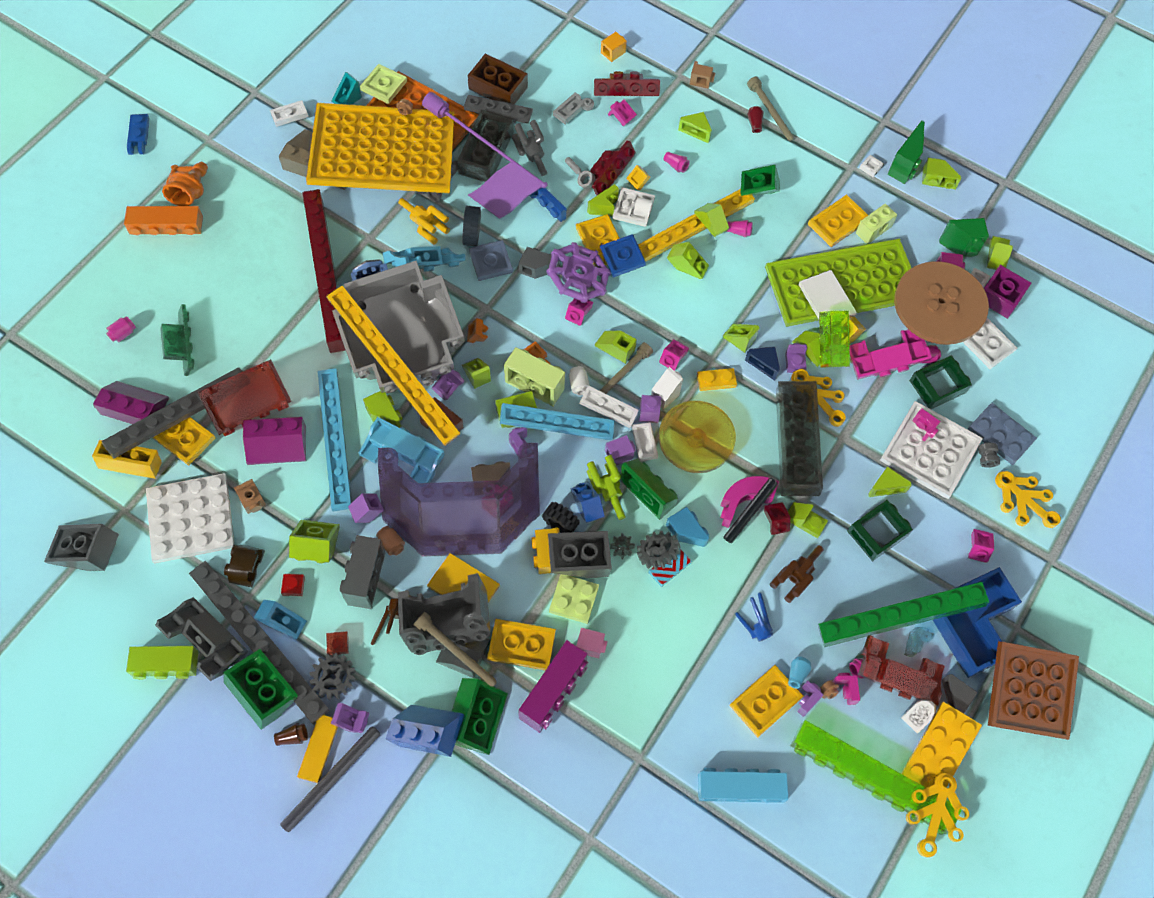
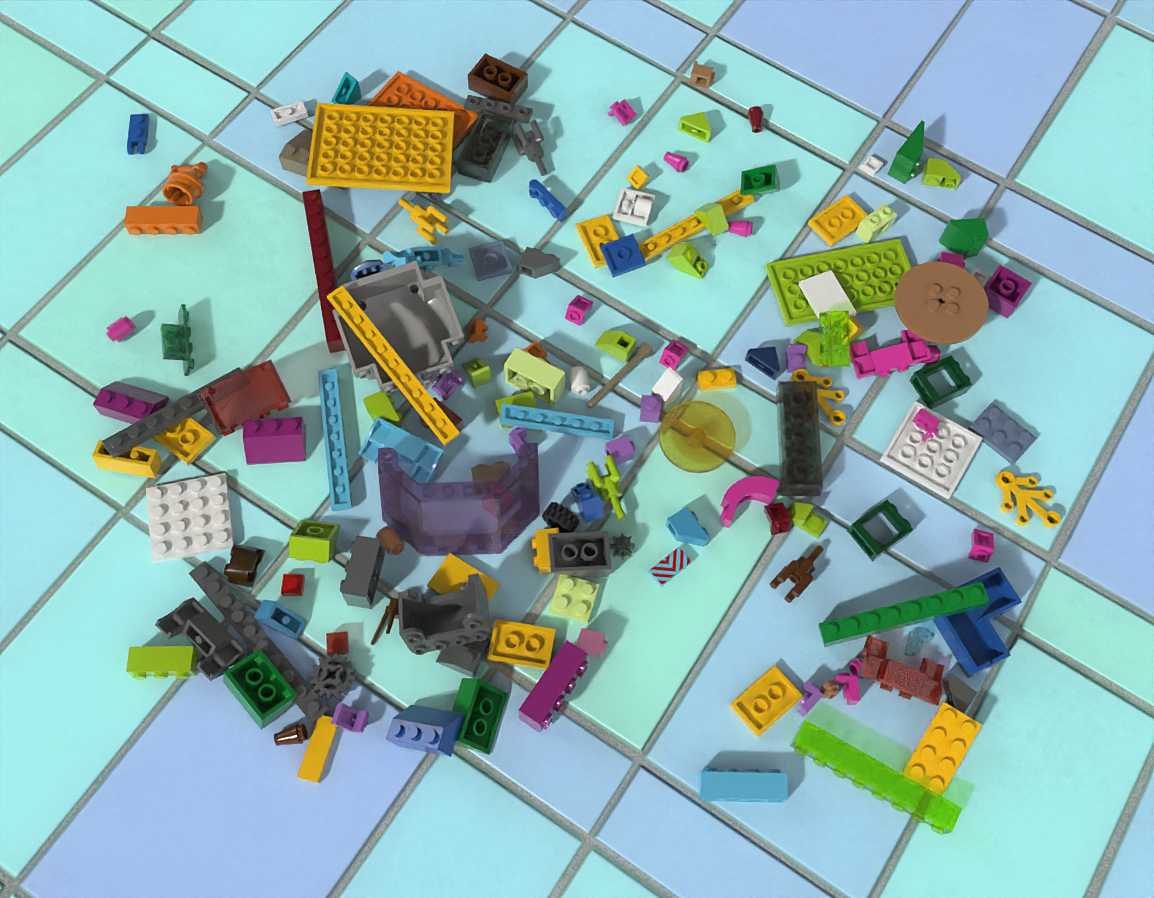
dark grey slope [44,524,119,571] -> none
medium nougat brick [234,479,266,514] -> none
dark grey axle [280,726,380,832] -> none
medium lavender brick [348,493,384,523] -> none
yellowish green plate [360,64,407,104] -> none
medium nougat plate [396,99,413,115] -> none
dark tan piece [413,612,497,686] -> none
medium lavender flag [422,92,548,219] -> none
black wheel [462,206,481,246] -> none
medium lavender plate [546,242,611,303] -> none
light grey hinge [553,92,594,125] -> none
light grey piece [565,157,596,189] -> none
white plate [579,386,639,428] -> none
lime slope [587,184,619,217] -> none
dark red bracket [589,140,636,196] -> none
dark red bracket [594,71,660,96] -> none
light orange brick [601,31,627,62] -> none
green slope [620,458,678,520] -> none
white tile [632,422,658,461] -> none
dark grey gear [637,531,681,570] -> none
lime slope [723,324,760,353] -> none
black axle [723,478,778,543] -> none
blue plant [735,592,773,642] -> none
dark tan piece [747,76,794,141] -> none
medium azure cone [788,657,811,689] -> none
lime slope [868,467,912,497] -> none
white rock [901,699,936,734] -> none
yellow plant [906,773,969,858] -> none
white tile [963,318,1017,369] -> none
dark grey wheel [978,443,1000,468] -> none
lime slope [987,236,1013,270] -> none
dark orange plate [988,641,1079,740] -> none

